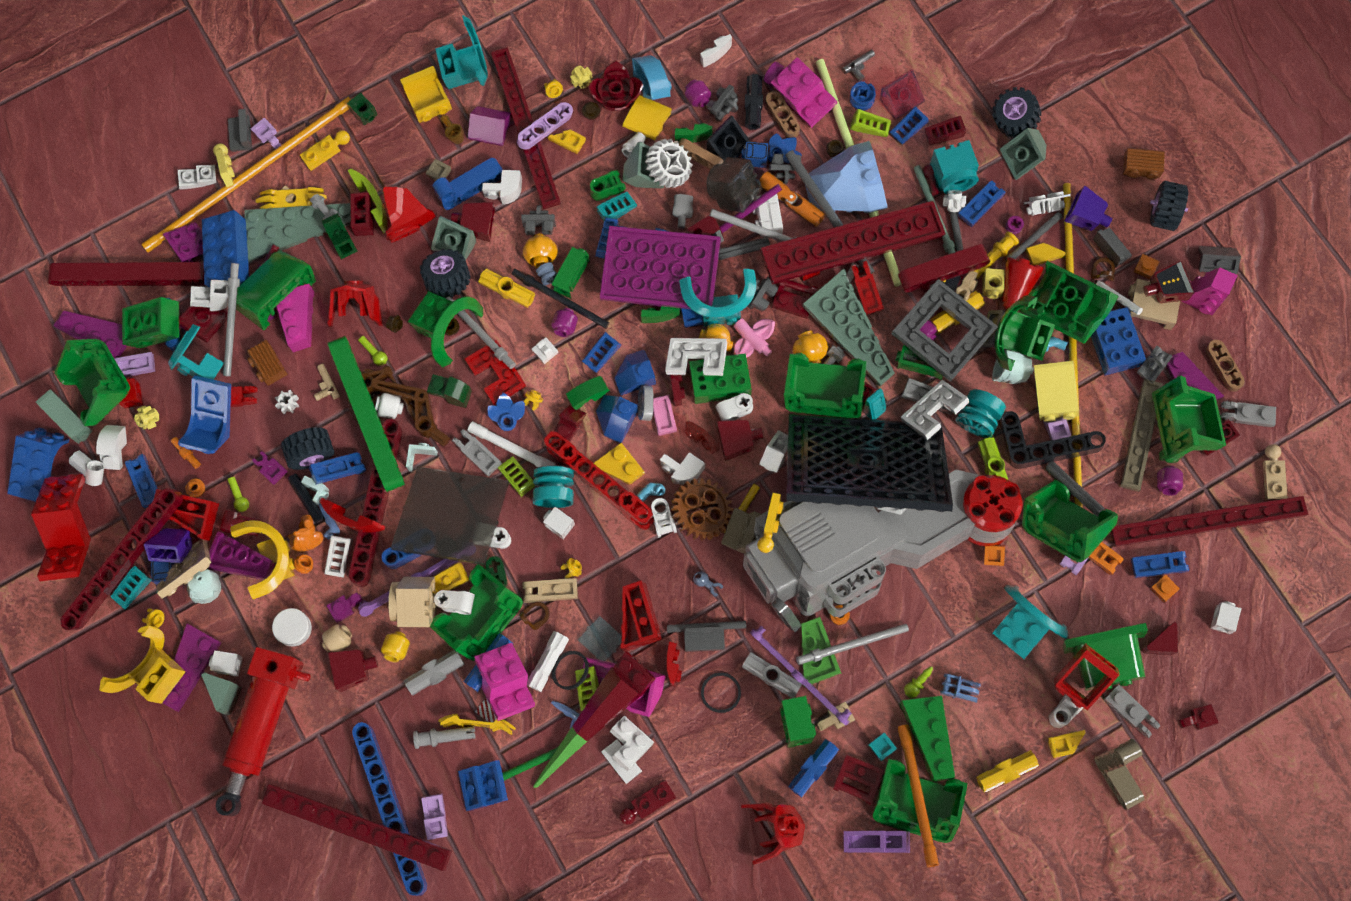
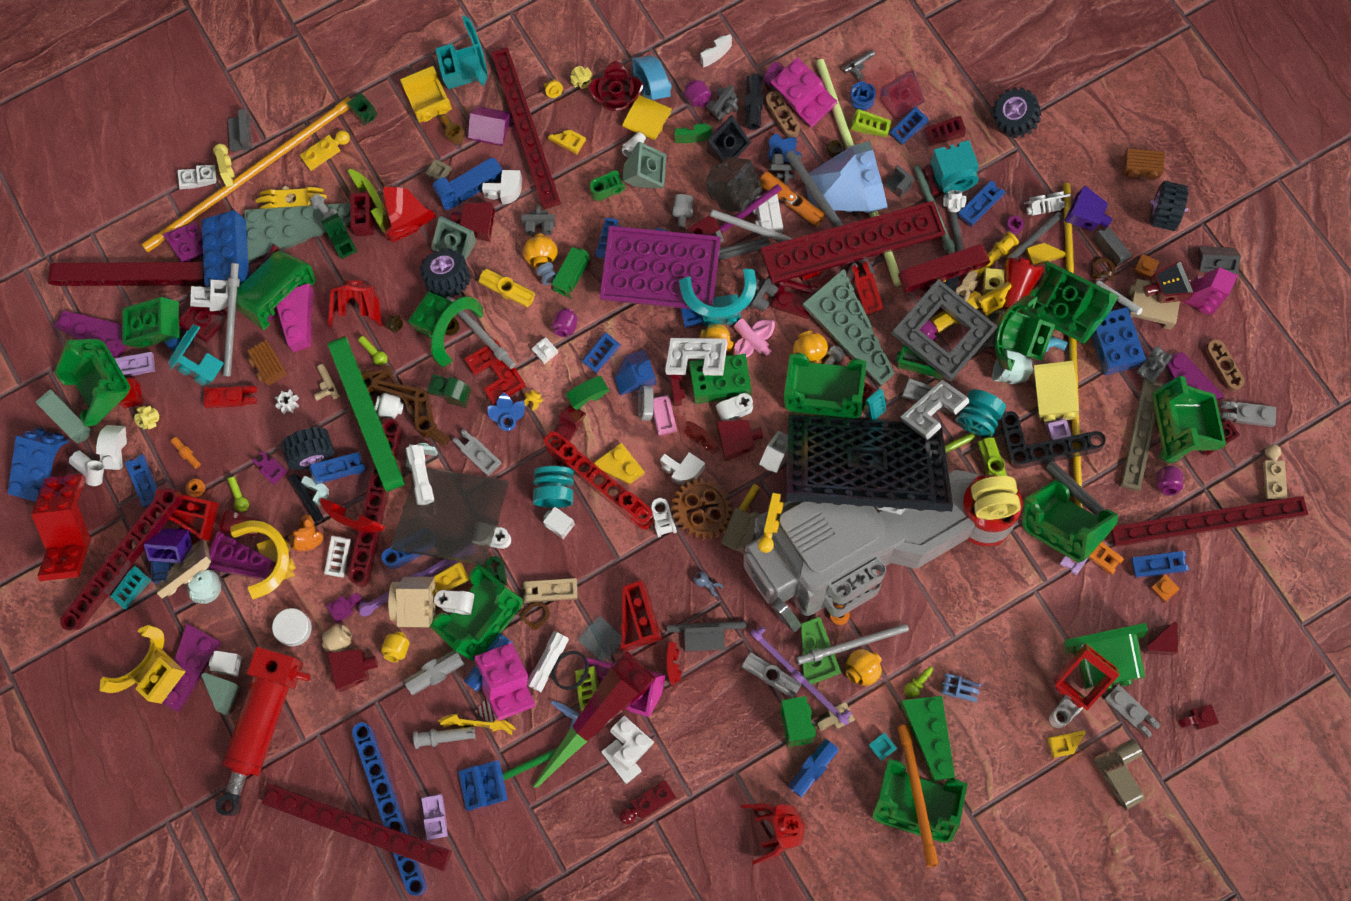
yellow plate [142,609,164,628] -> none
blue bracket [178,375,231,454] -> none
lavender plate [251,118,281,149] -> none
orange plate [294,555,313,574] -> none
medium blue bar [319,504,340,540] -> none
white piece [467,421,556,468] -> none
lime slope [498,456,536,497] -> none
black bar [512,269,610,329] -> none
lavender beam [517,102,573,149] -> none
yellow plate [561,558,582,579] -> none
dark brown plate [582,102,600,120] -> none
teal slope [596,192,638,221] -> none
blue slope [596,395,638,443] -> none
medium azure arm [636,483,666,501] -> none
green slope [641,306,680,323] -> none
white gear [645,139,693,188] -> none
medium nougat beam [678,138,726,173] -> none
black piece [701,673,741,713] -> none
blue brick [742,142,768,168] -> none
dark red plate [833,755,884,805] -> none
medium lavender slope [844,831,910,853] -> none
yellow piece [976,750,1039,793] -> none
orange plate [984,545,1005,566] -> none
teal piece [992,585,1069,659] -> none
sand green slope [1000,128,1047,180] -> none
white brick [1211,601,1241,634] -> none
none -> white axle [405,445,434,505]
none -> light orange plant [846,649,882,686]
none -> dark grey panel [885,165,914,199]
none -> lime bar [945,433,975,453]
none -> light yellow wheel [971,476,1021,520]
none -> yellow tile [978,282,1011,316]

